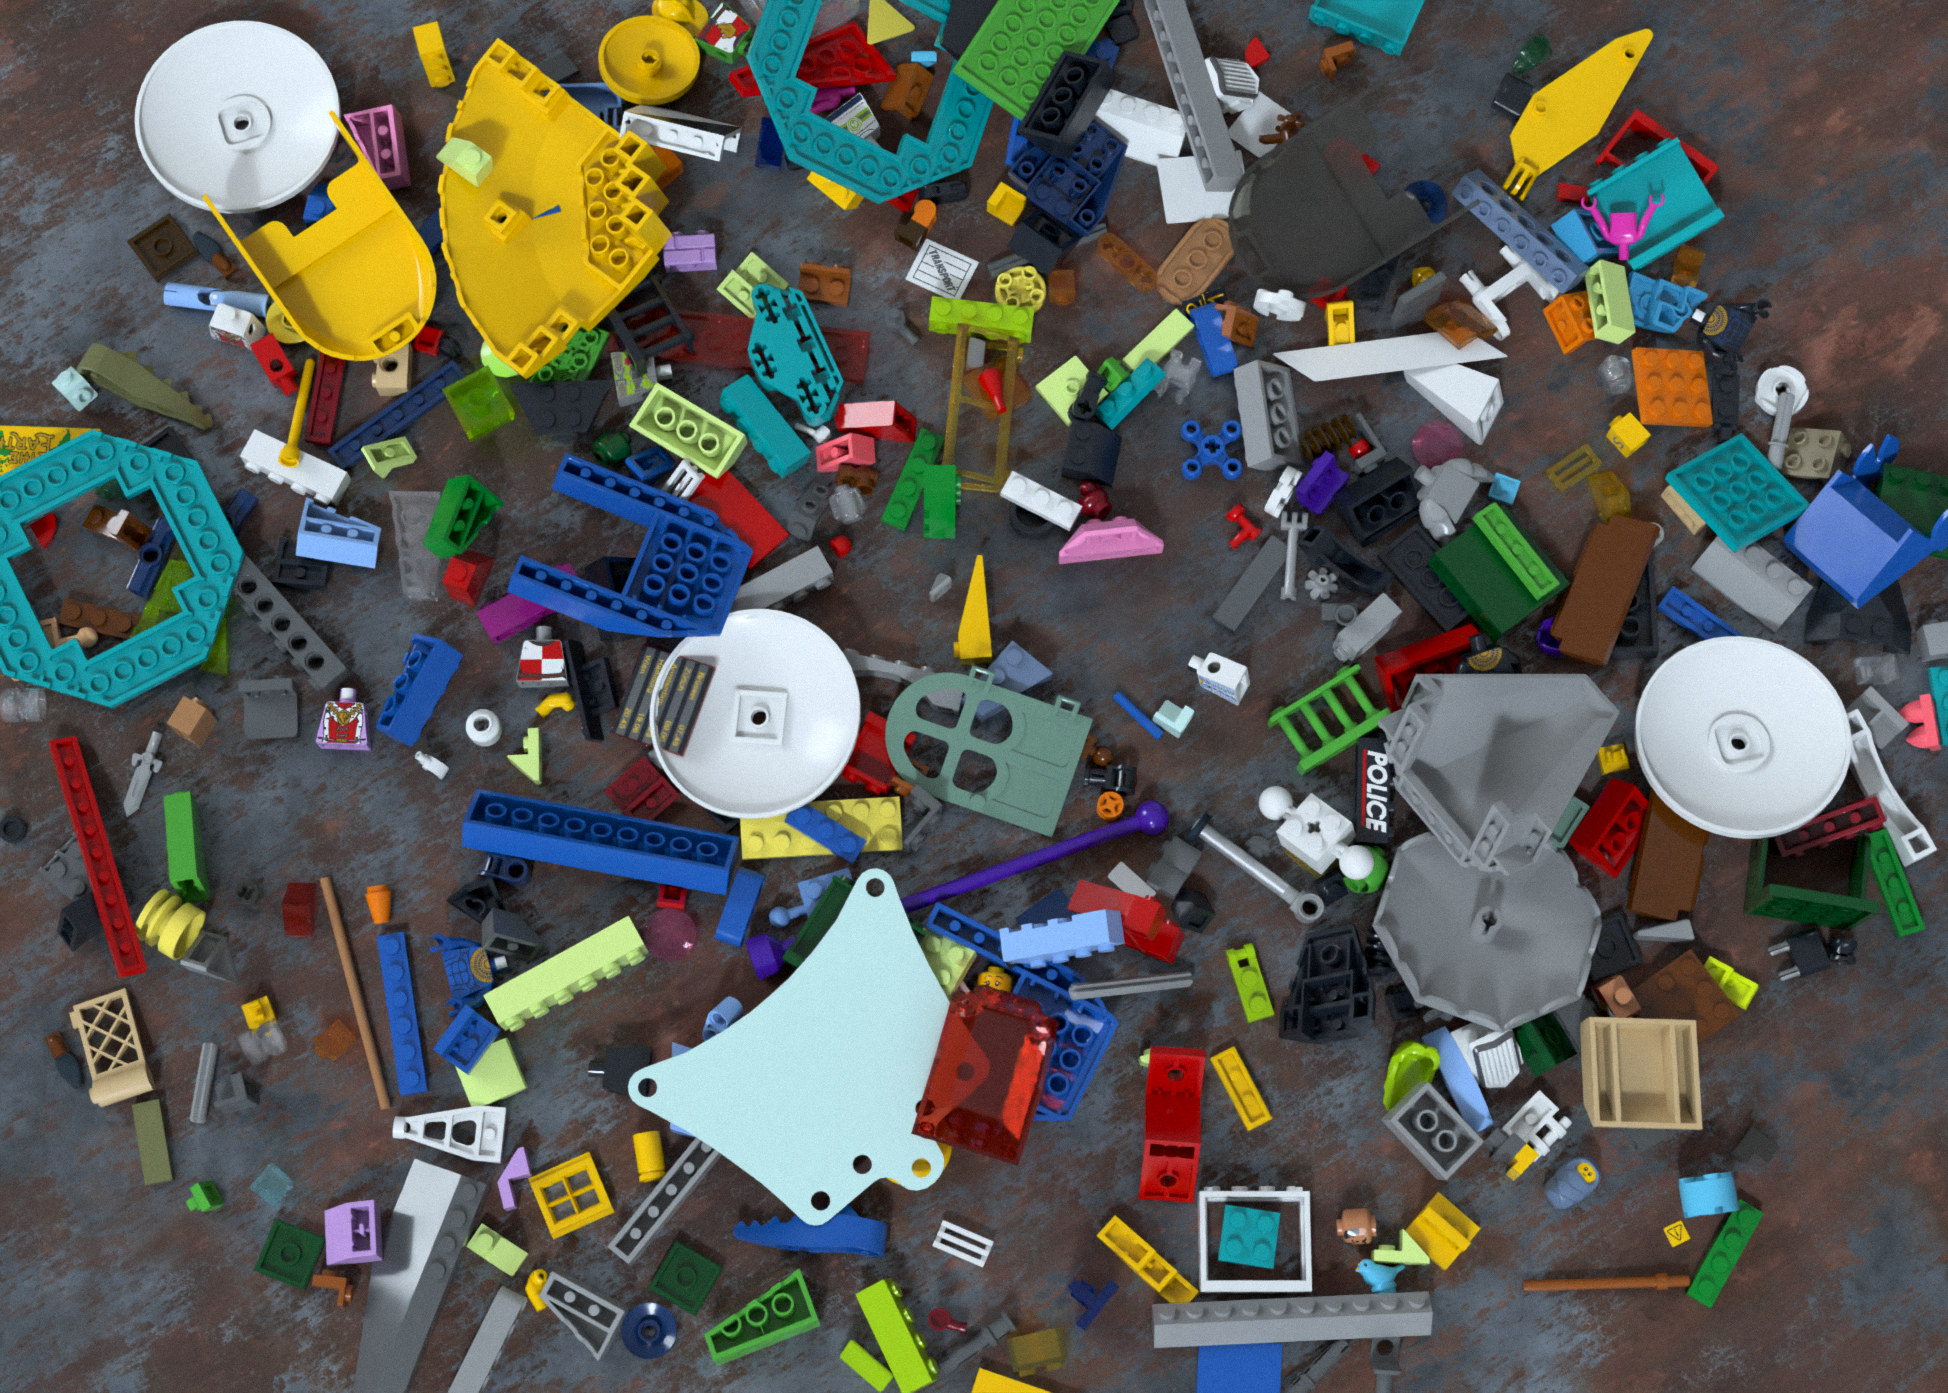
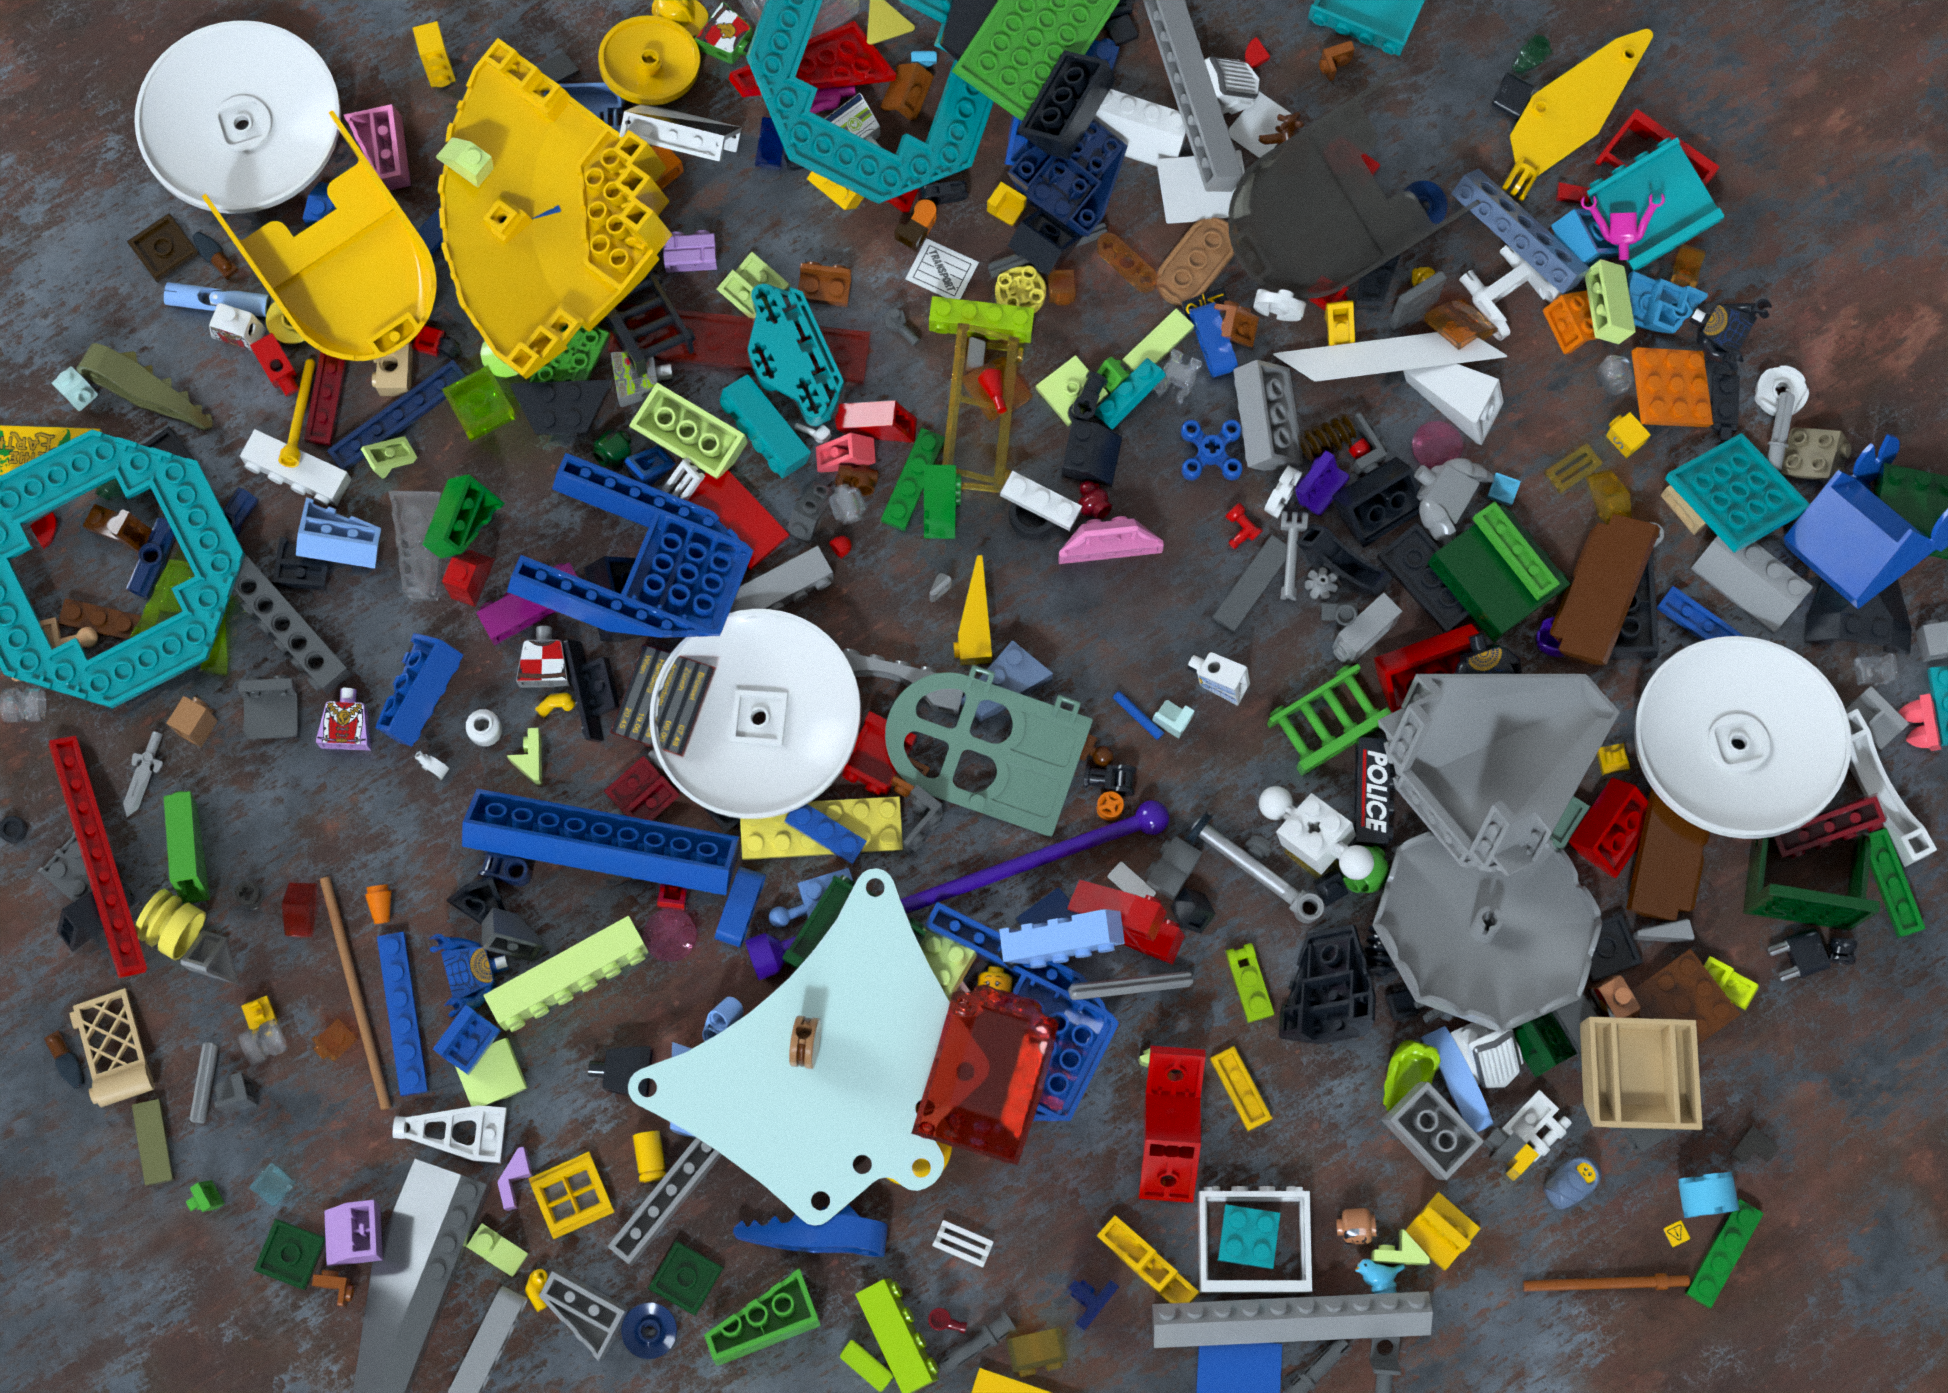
none -> medium nougat head [789,1015,821,1069]

